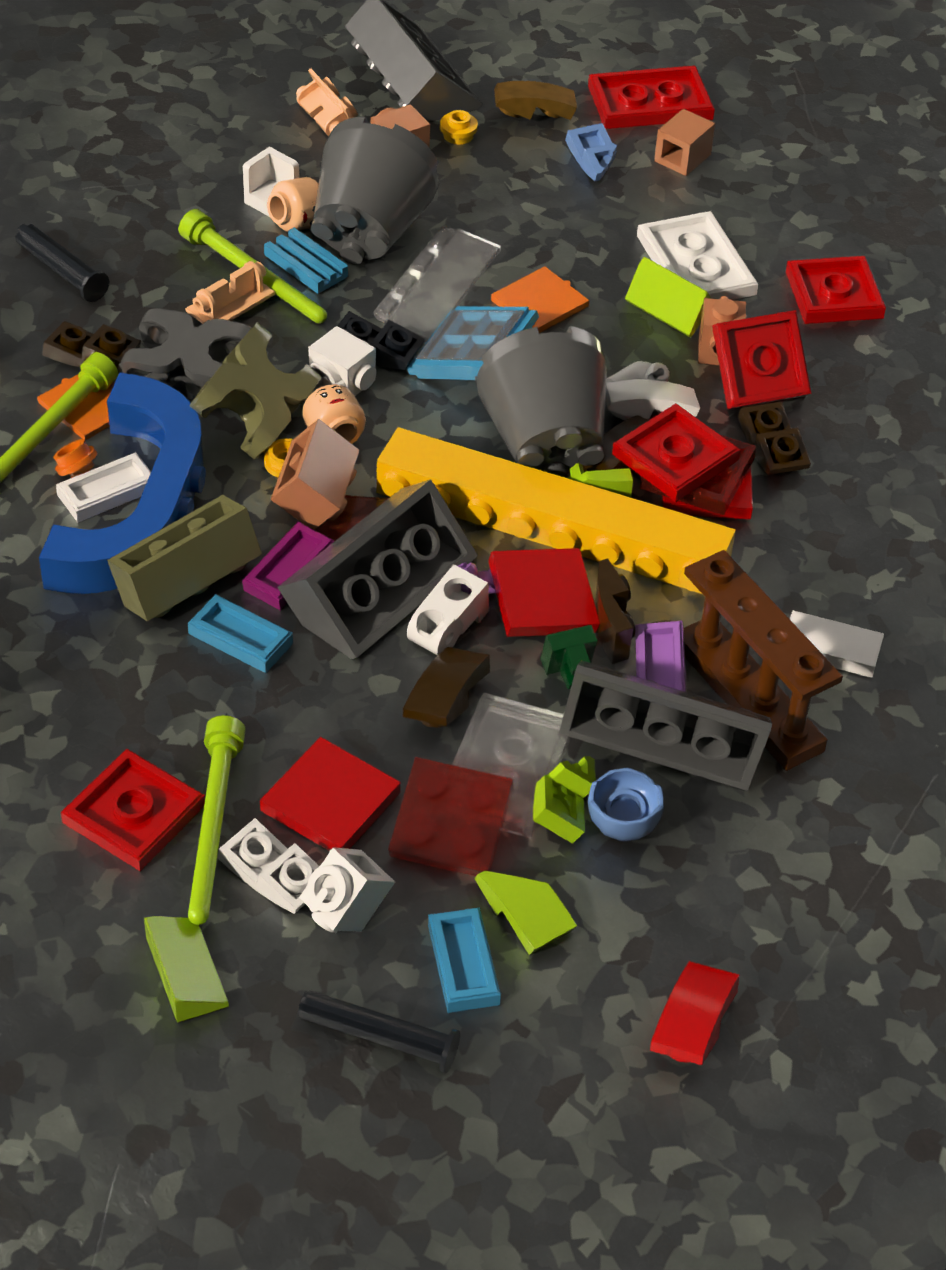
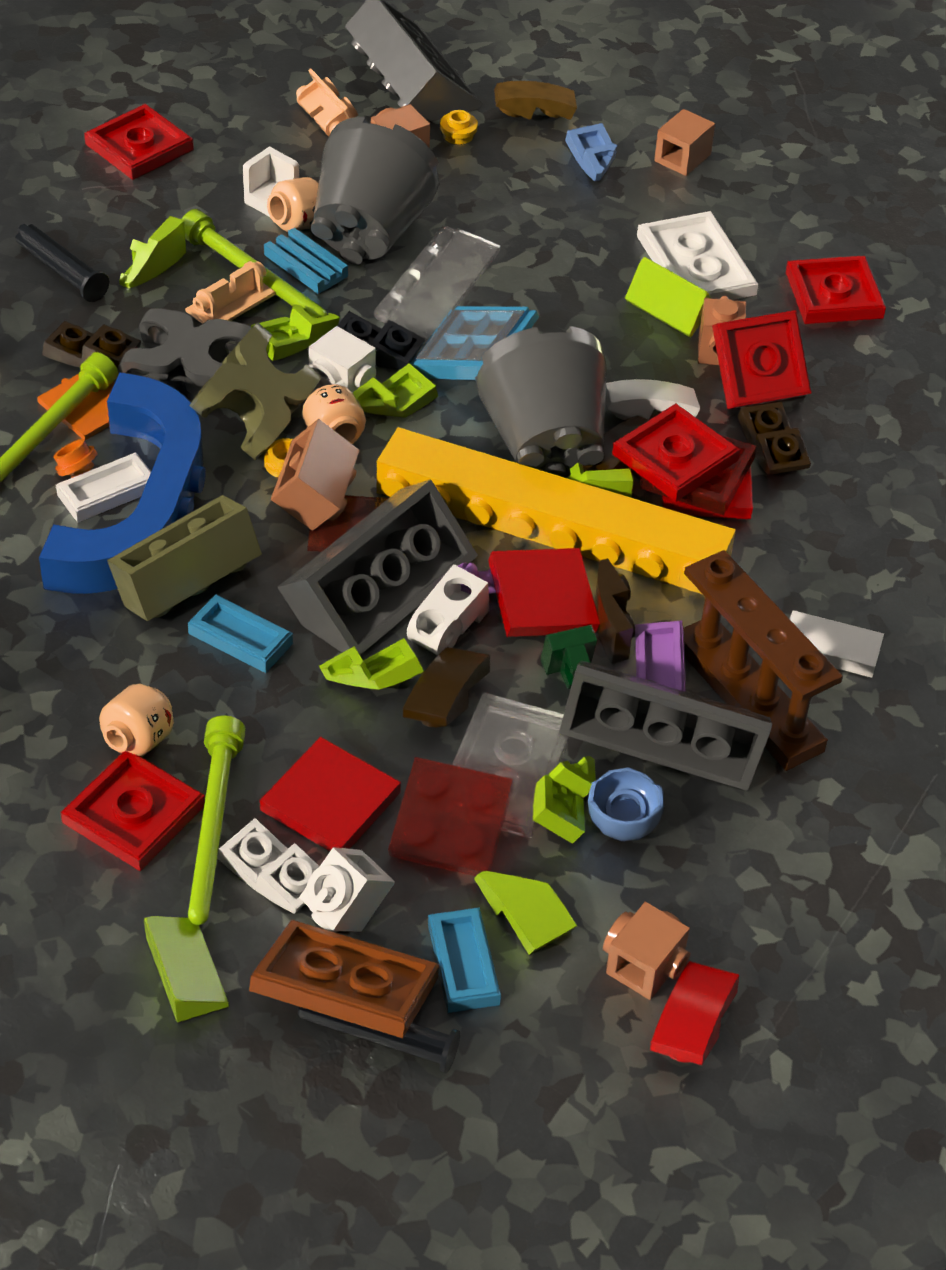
magenta tile [242,522,335,611] -> none
orange piece [491,266,589,333] -> none
red tile [588,65,715,129] -> none
white arm [606,361,670,383] -> none
none -> red tile [84,104,194,180]
none -> light nougat head [99,684,174,757]
none -> lime slope [119,216,186,289]
none -> dark orange tile [249,920,440,1038]
none -> lime slope [251,304,340,361]
none -> lime slope [319,638,424,690]
none -> lime slope [353,363,439,418]
none -> nougat brick [603,901,690,1000]

